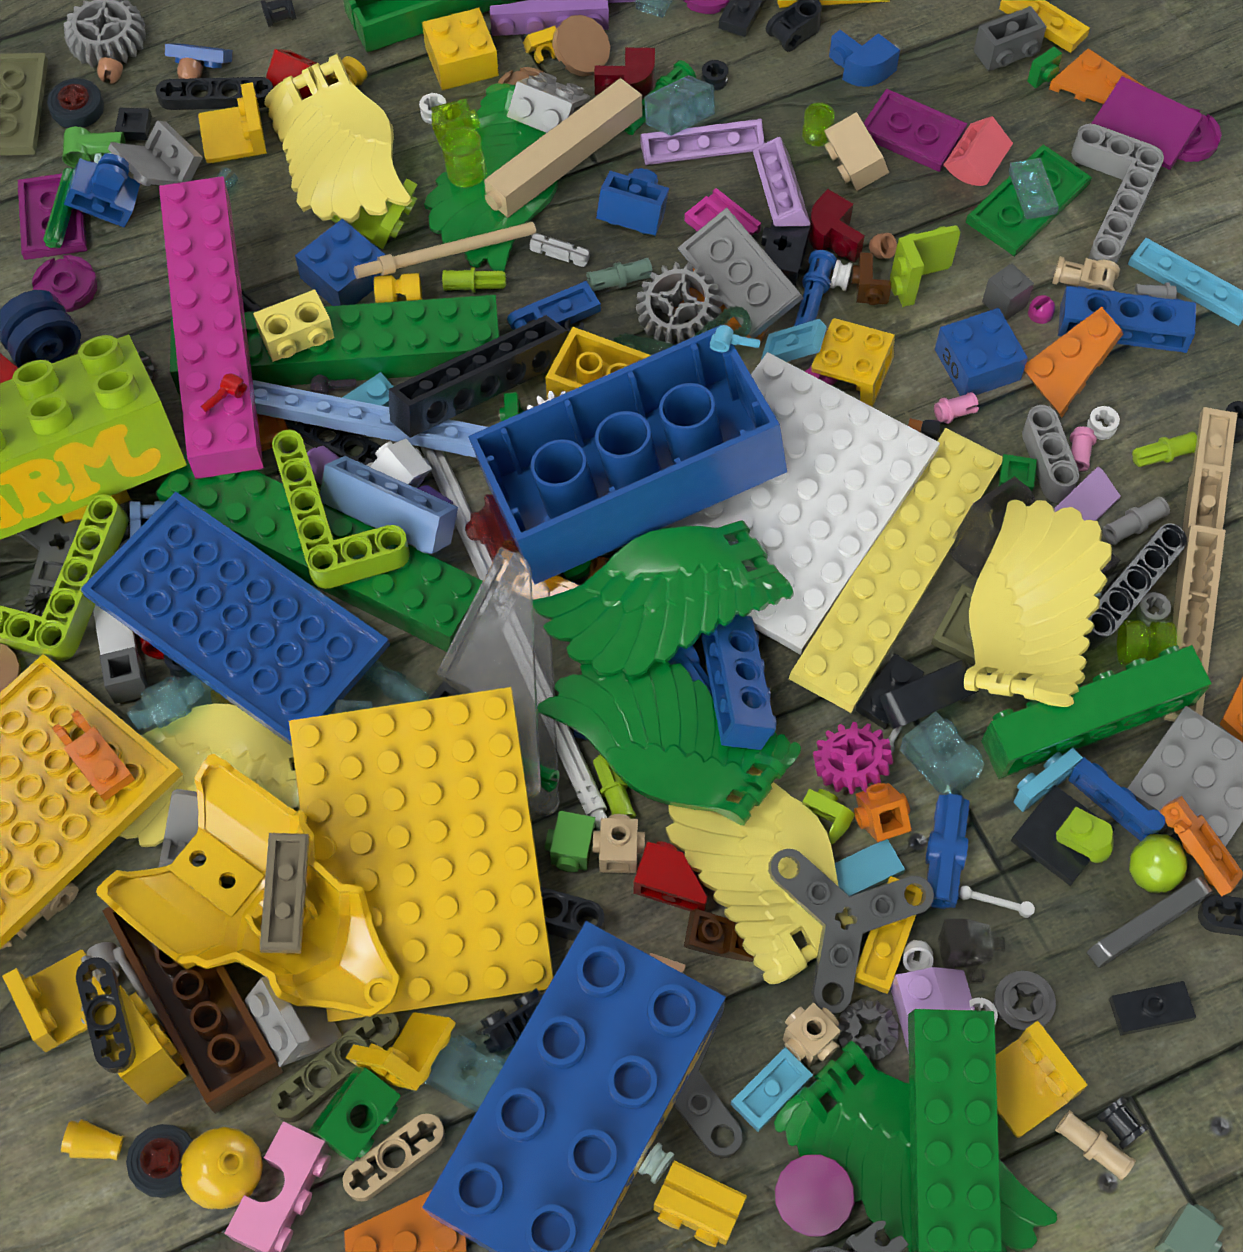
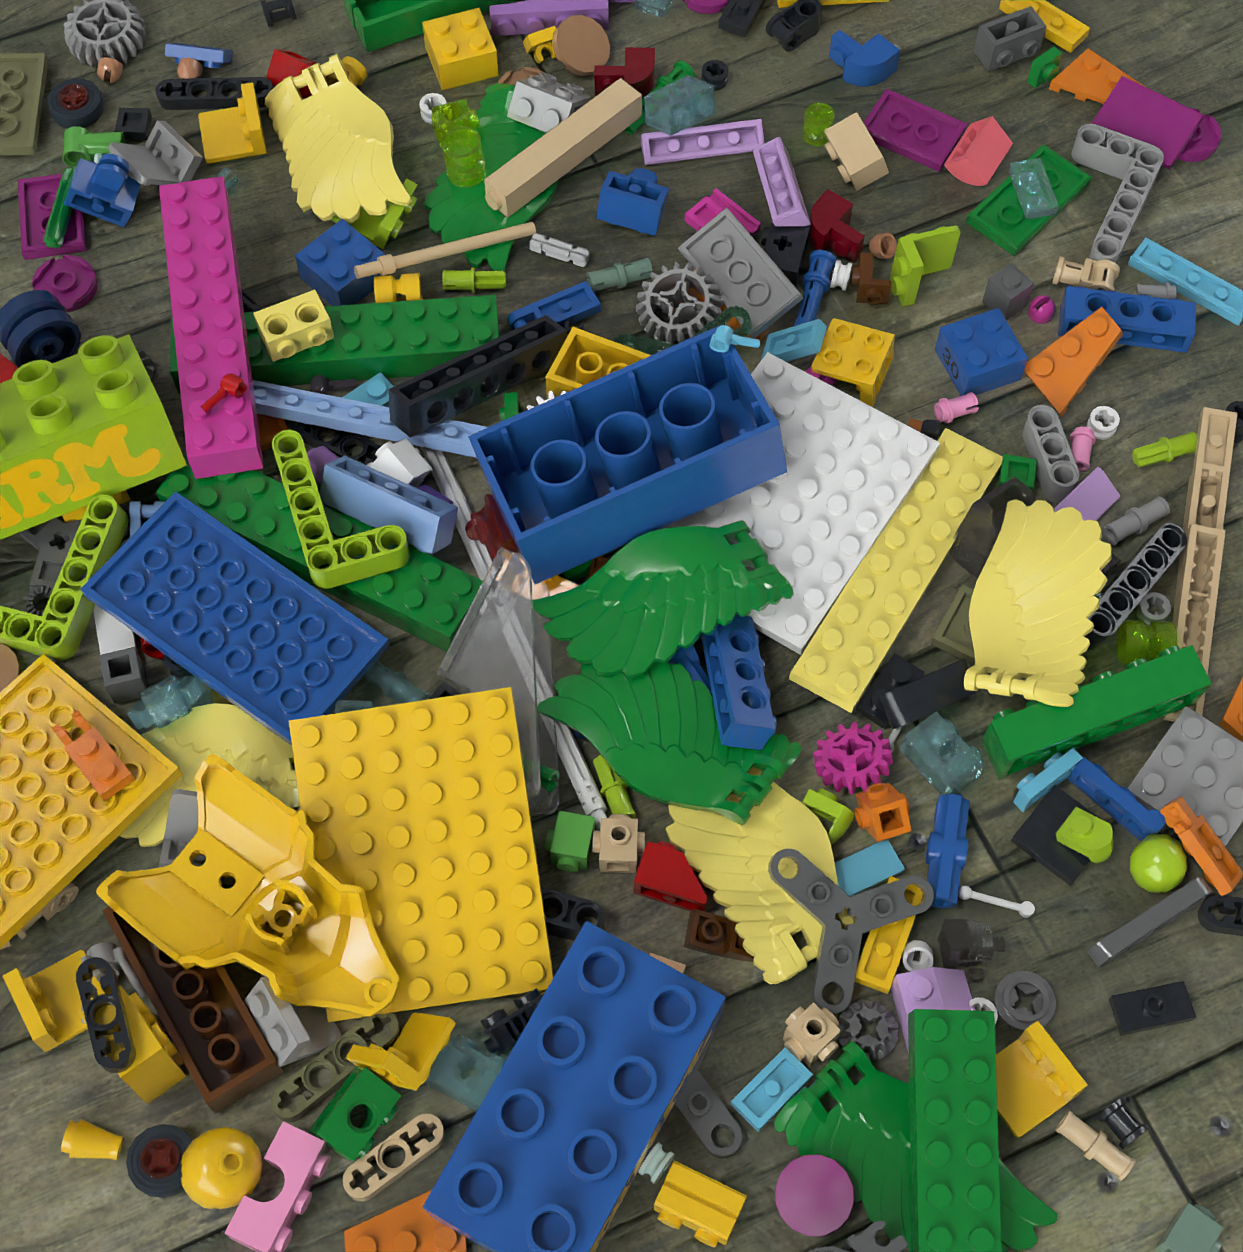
dark tan tile [260,833,310,954] -> none

